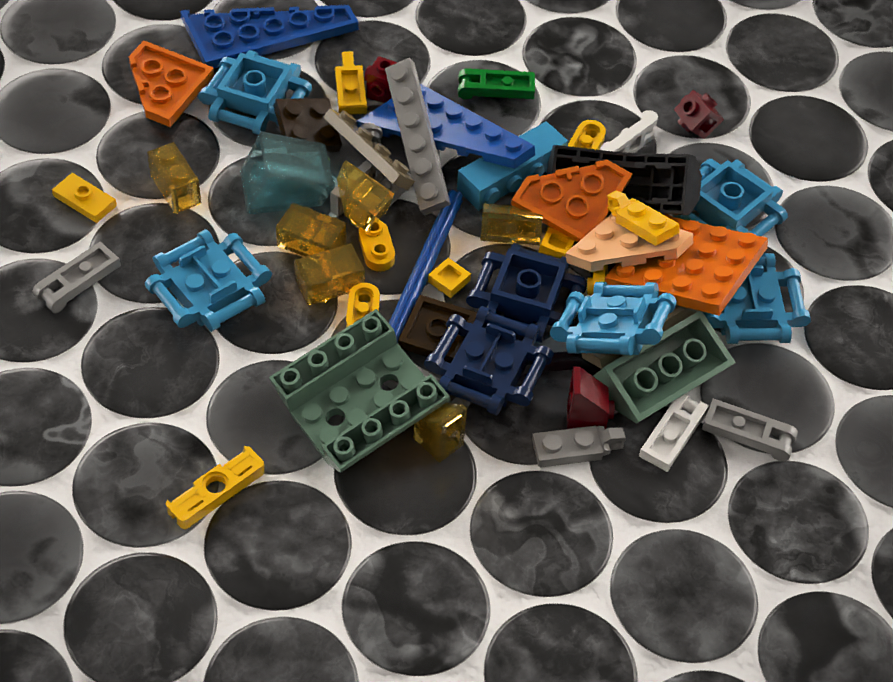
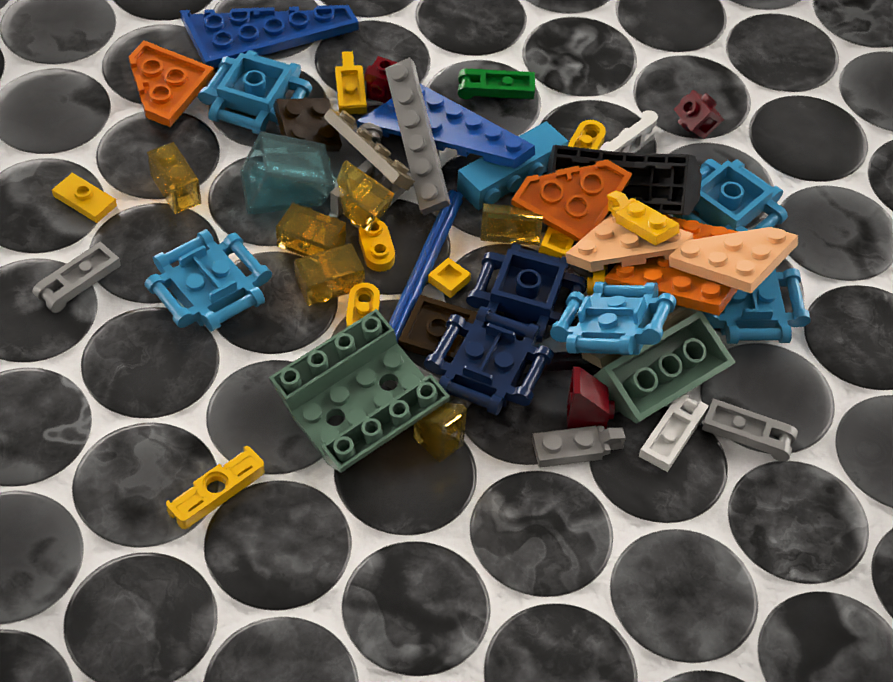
none -> light nougat plate [669,227,798,293]

